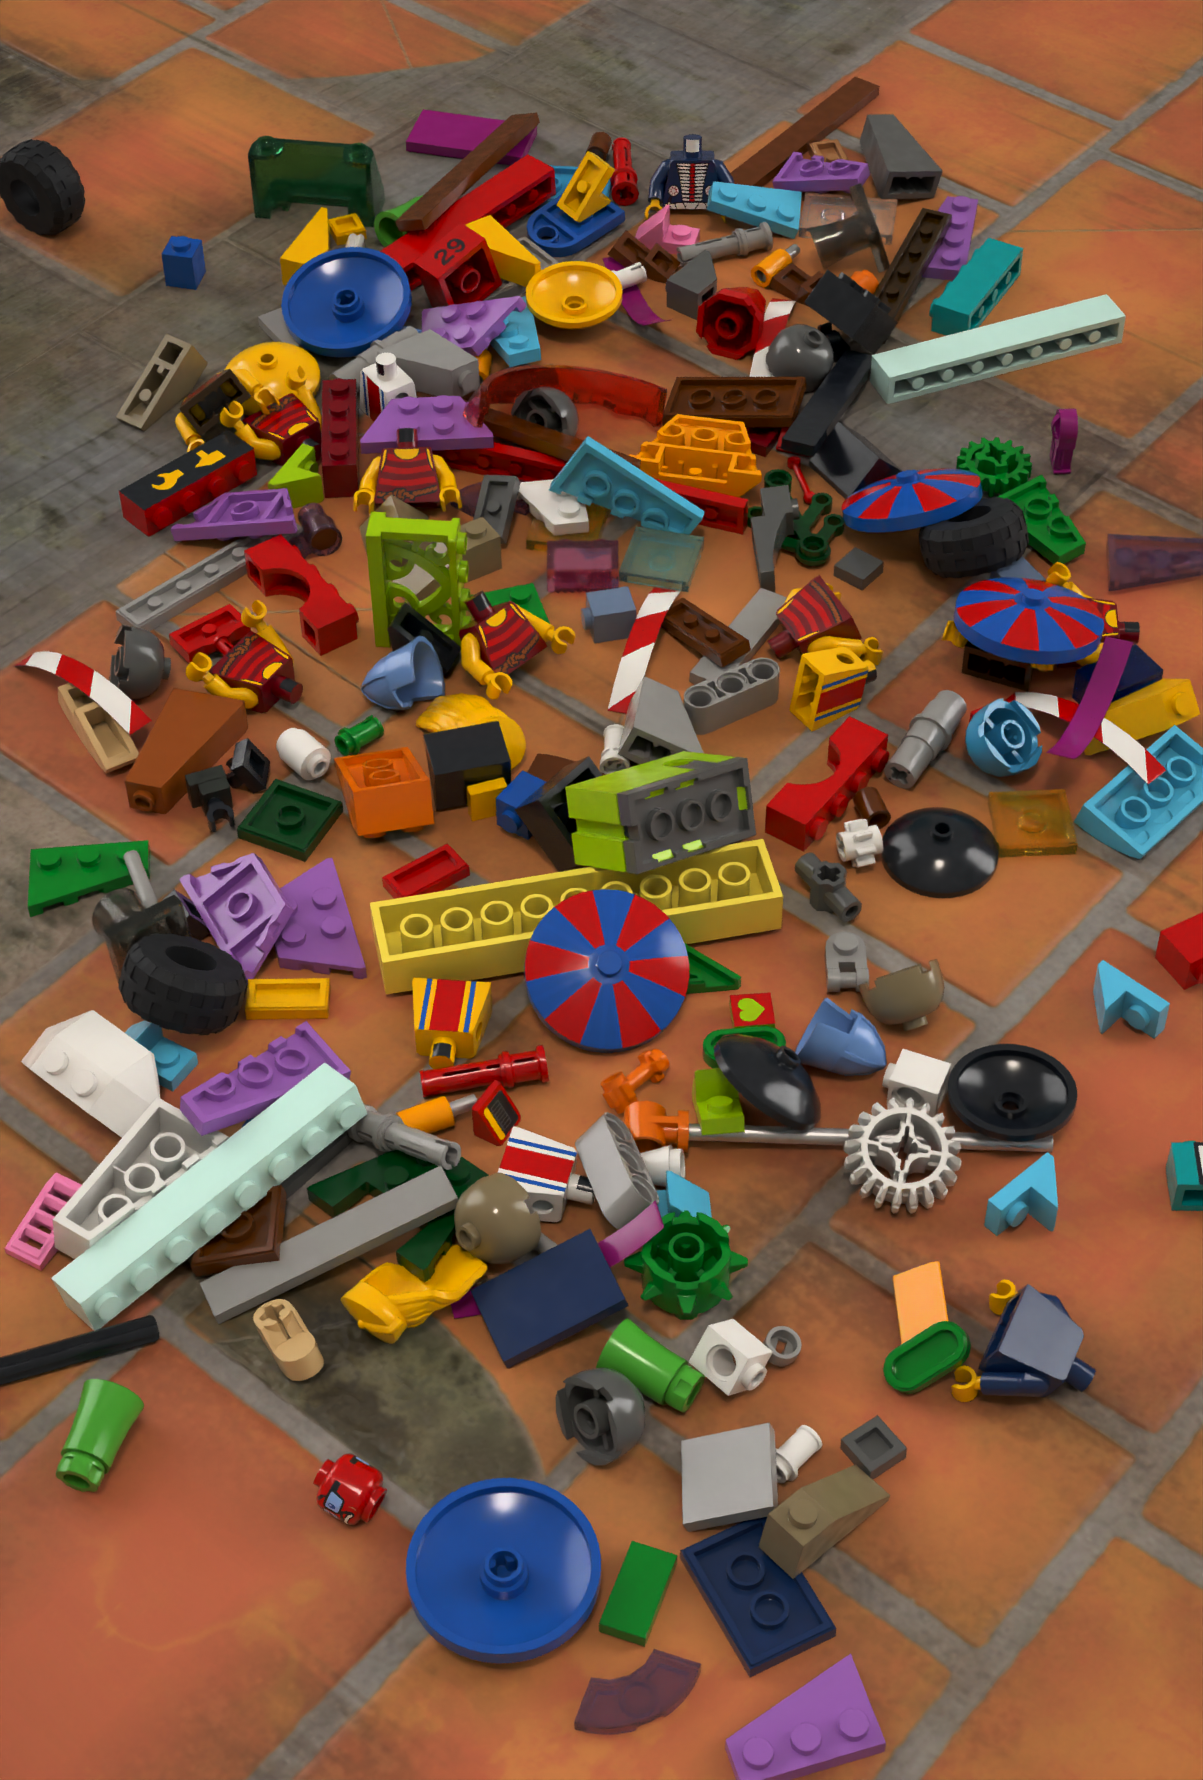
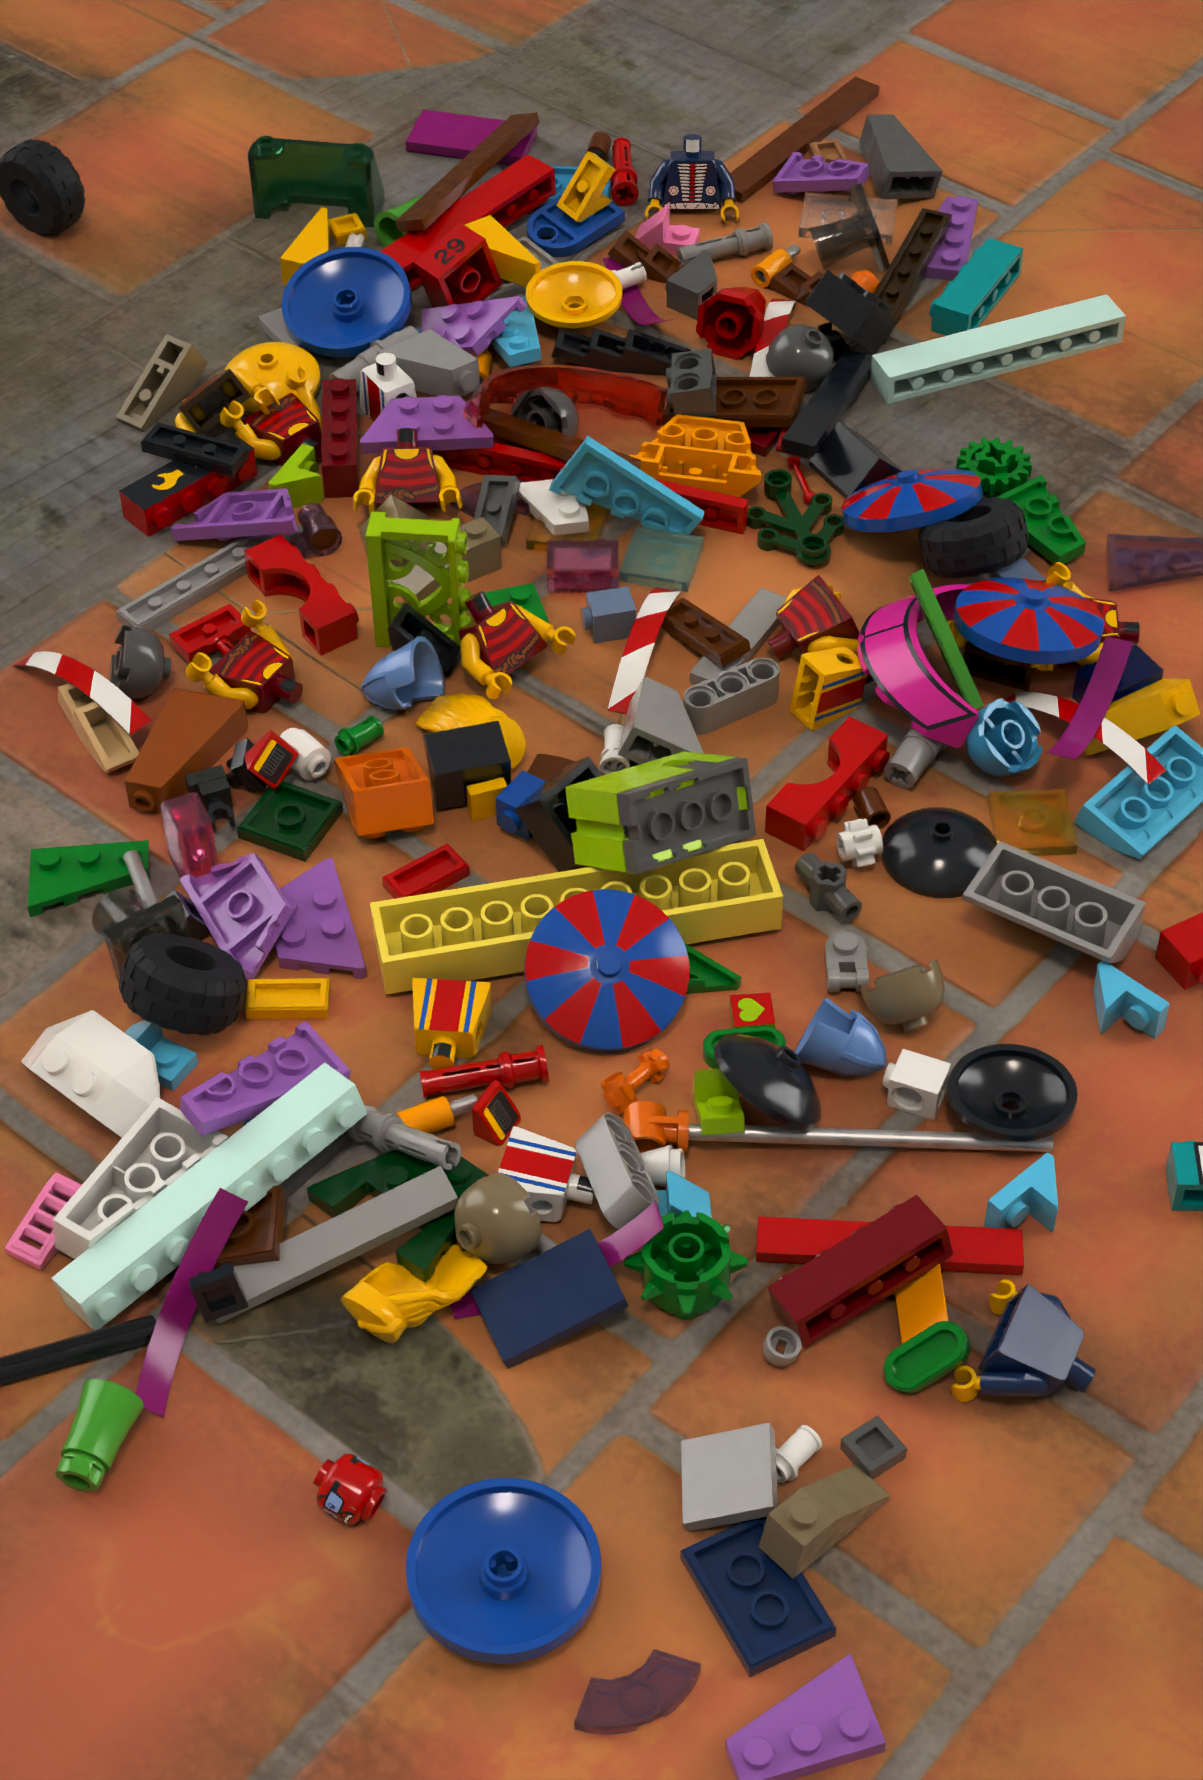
blue brick [161,236,206,290] -> none
tan piece [253,1299,324,1381] -> none
dark grey cylinder [555,1368,645,1465] -> none
bright green plant [596,1318,705,1413] -> none
green tile [599,1541,677,1647] -> none
white brick [689,1319,773,1396] -> none
medium azure wing [707,181,802,239] -> none
dark grey slope [751,485,800,593] -> none
dark grey tile [834,547,884,590] -> none
white gear [843,1097,962,1214] -> none
magenta piece [1050,408,1078,474] -> none
none -> magenta sticker [136,1188,248,1417]
none -> black tile [141,422,249,477]
none -> clear pink brick [160,792,219,878]
none -> black tile [189,1263,248,1323]
none -> slope [244,730,299,789]
none -> black slope [551,328,691,375]
none -> dark grey brick [665,348,717,417]
none -> red tile [756,1216,1024,1275]
none -> dark red brick [767,1194,953,1349]
none -> dark pink windscreen [857,584,978,748]
none -> bright green tile [908,569,984,709]
none -> light grey slope [962,841,1146,964]

